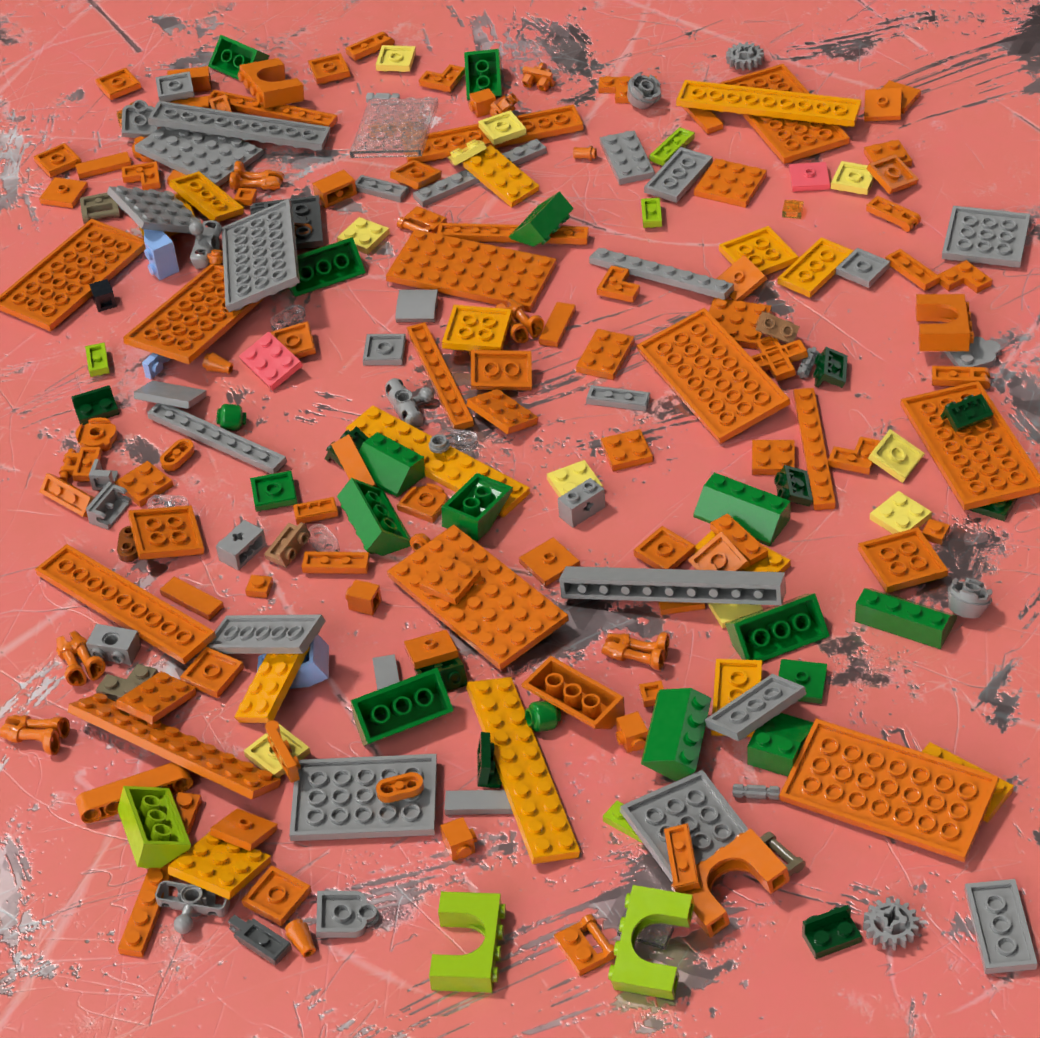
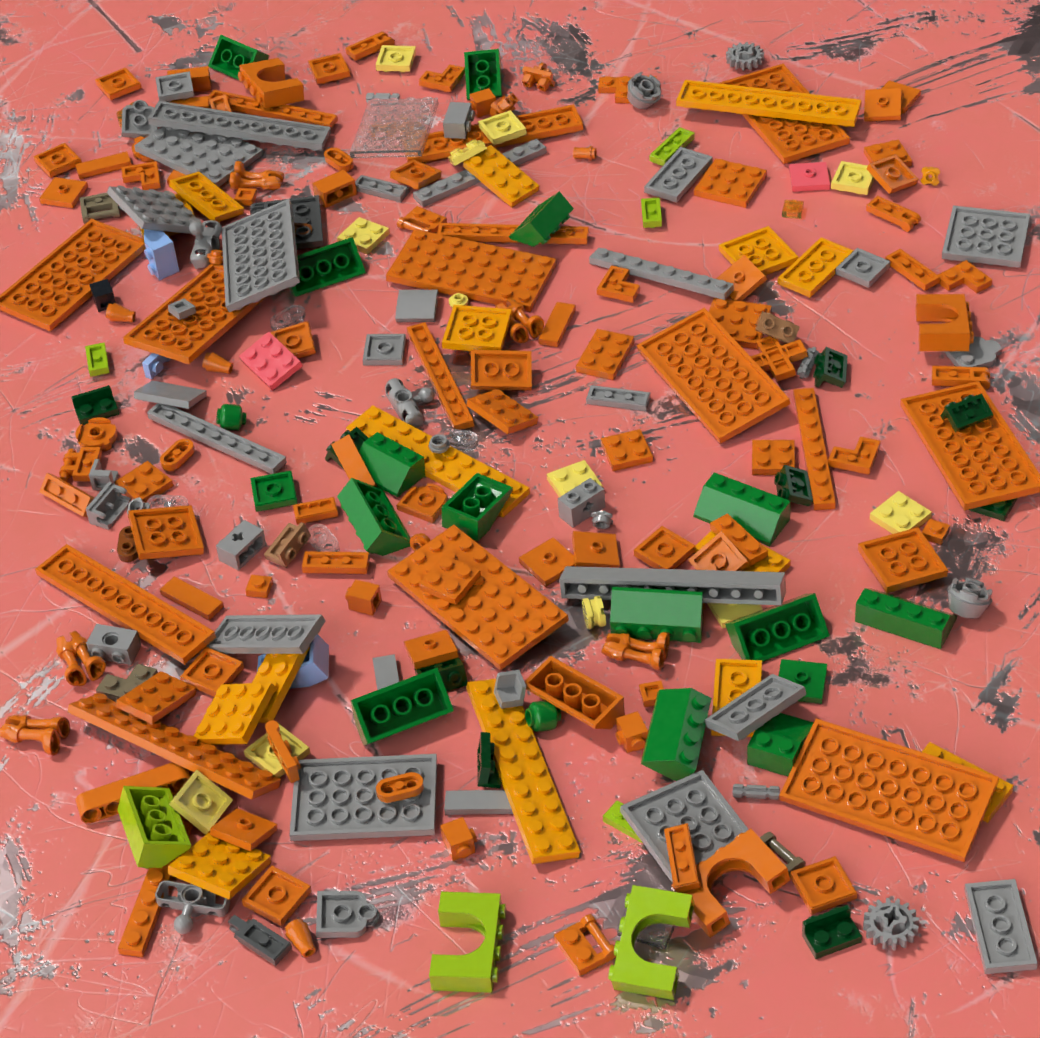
light grey plate [600,131,655,185] -> none
orange tile [682,107,723,134] -> none
light yellow plate [868,429,925,483] -> none
none -> orange cone [106,303,136,323]
none -> light grey plate [127,497,151,514]
none -> light grey plate [168,298,196,320]
none -> light yellow plate [169,770,233,835]
none -> light orange plate [194,682,276,745]
none -> orange plate [324,148,354,172]
none -> light grey brick [443,102,475,139]
none -> light yellow plate [449,293,468,308]
none -> light grey panel [494,670,526,709]
none -> orange plate [572,531,620,568]
none -> light yellow wheel [582,596,606,629]
none -> light grey plate [591,511,613,529]
none -> green slope [610,587,703,643]
none -> orange plate [790,856,857,915]
none -> light orange plate [920,167,940,186]

